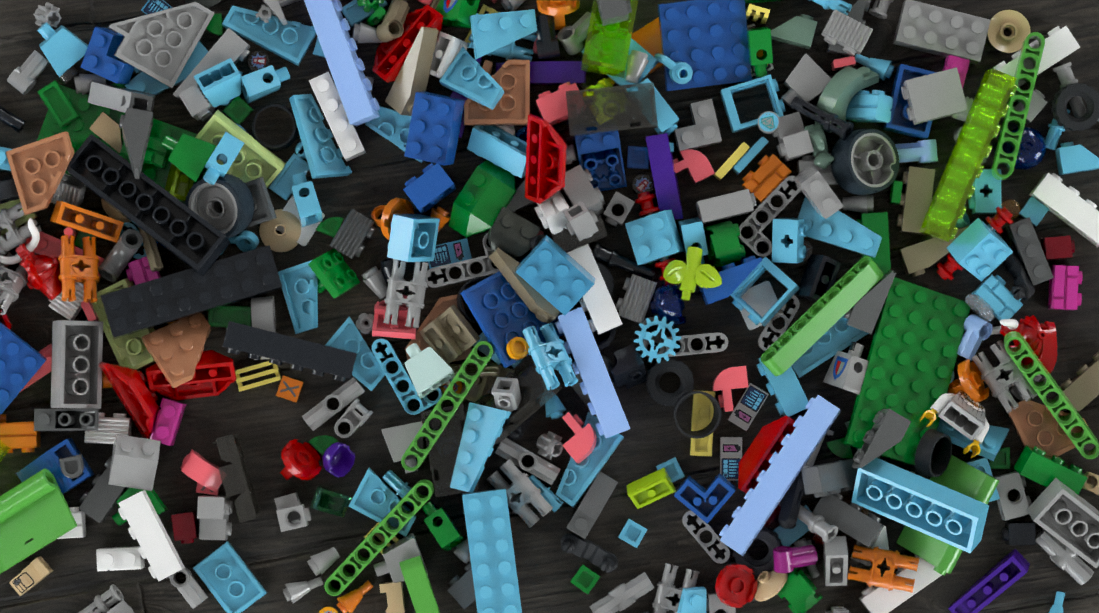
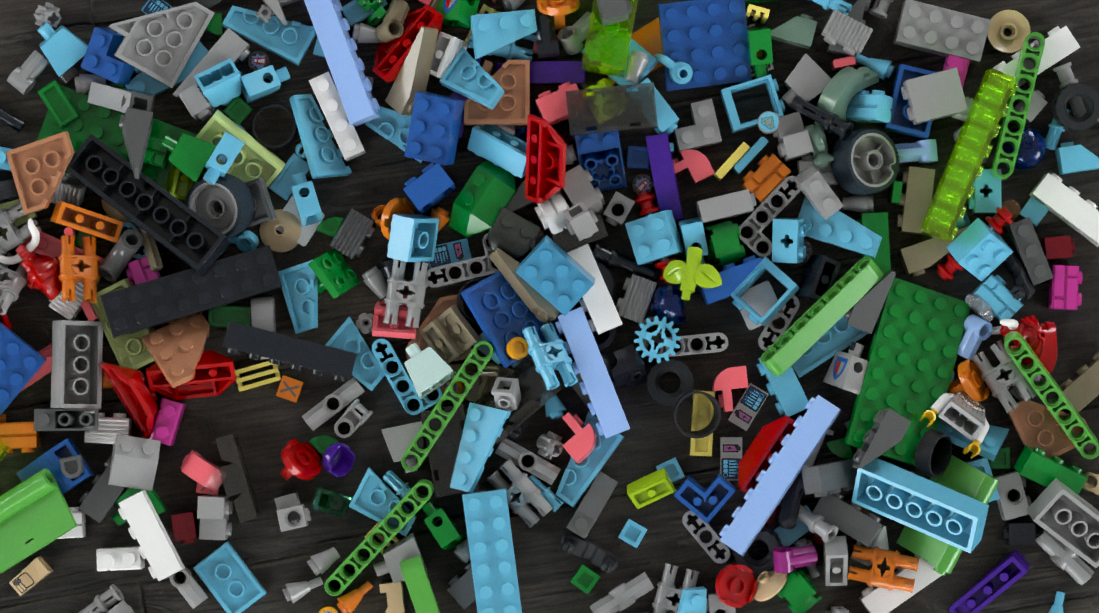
tan tile [89,112,122,153] -> none

